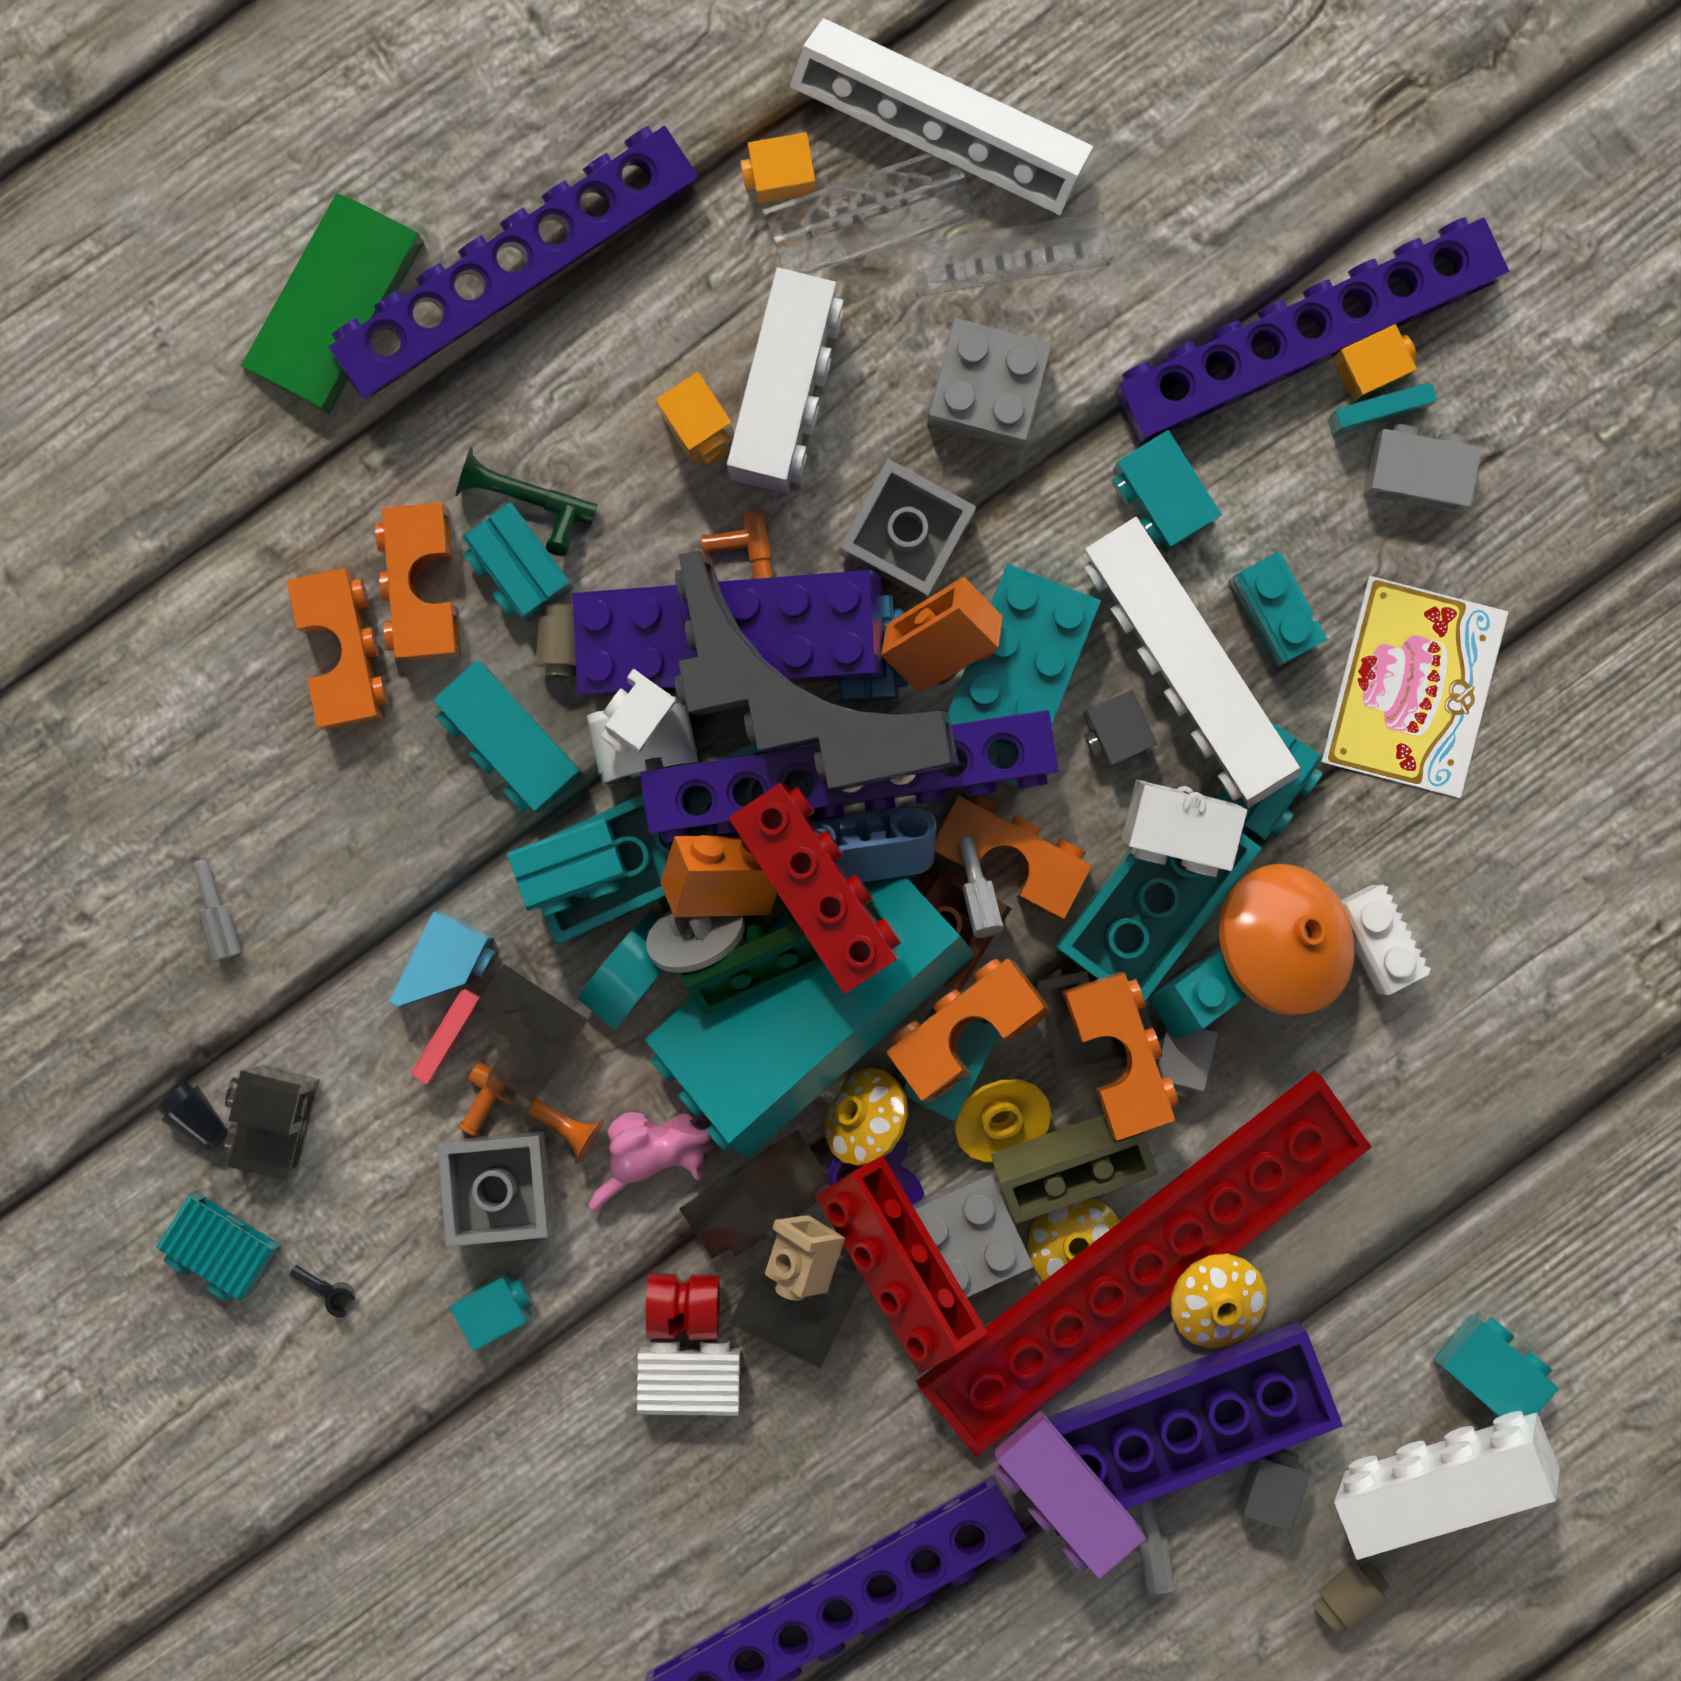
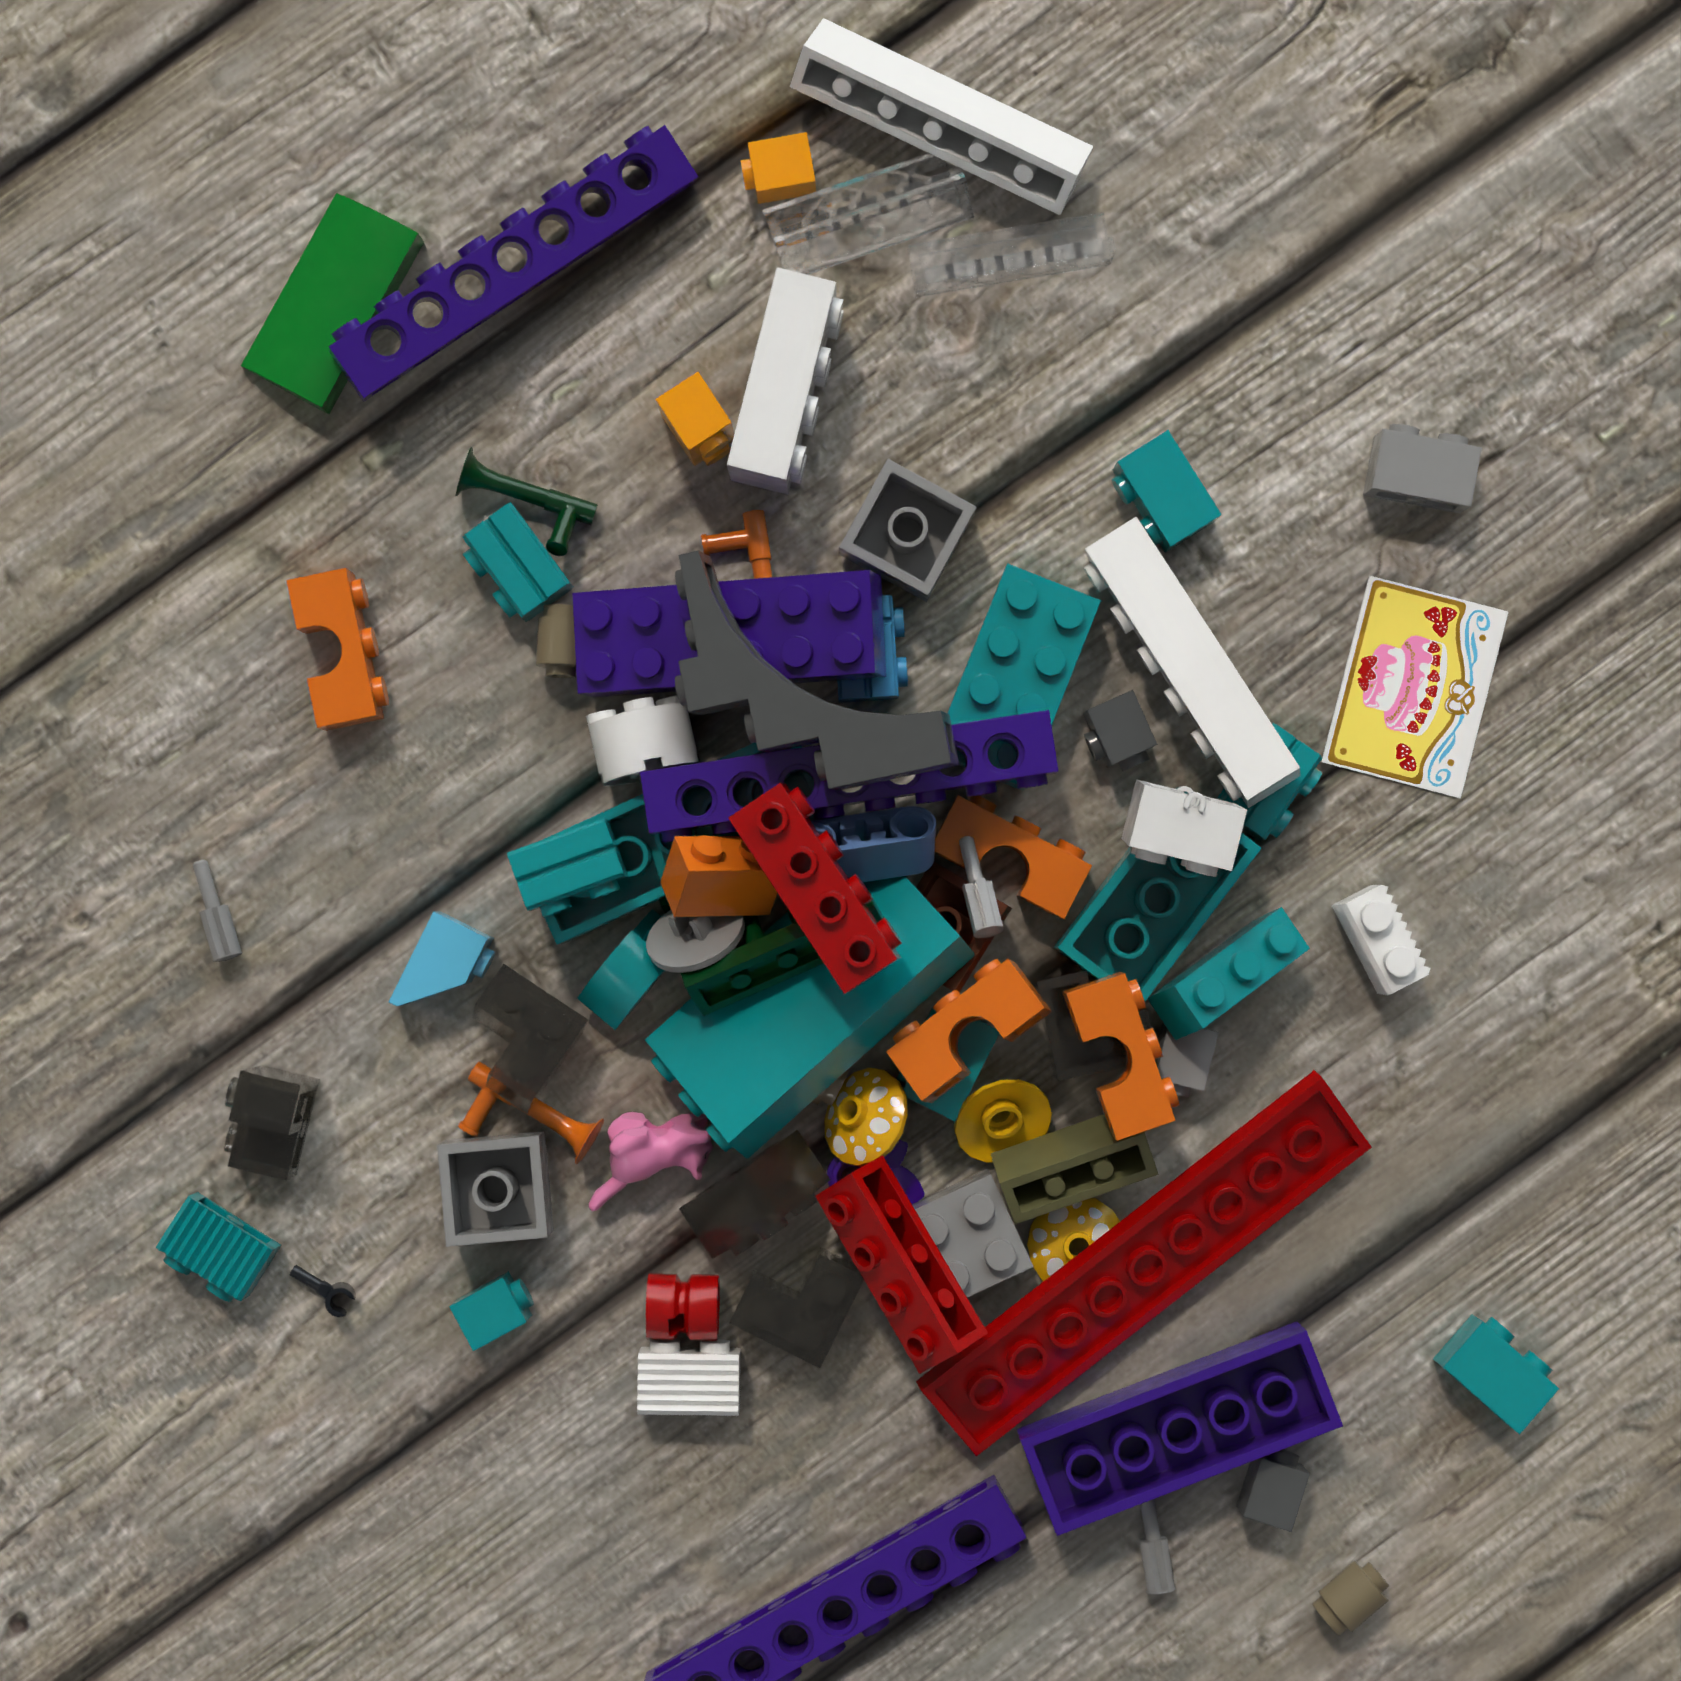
black cone [156,1080,231,1154] -> none
orange arch [375,502,462,662] -> none
coral tile [411,988,486,1085] -> none
teal brick [433,660,583,813] -> none
white brick [600,669,676,754] -> none
tan brick [765,1215,845,1301] -> none
orange brick [881,577,1003,694] -> none
light grey brick [927,318,1052,450] -> none
medium lavender brick [994,1410,1146,1579] -> none
dark purple brick [1114,217,1510,446] -> none
yellow dish [1171,1253,1267,1349] -> none
orange dish [1219,864,1355,1016] -> none
teal brick [1229,551,1328,668] -> none
teal tile [1328,382,1437,436] -> none
light orange brick [1332,324,1418,404] -> none
white brick [1334,1411,1560,1560] -> none

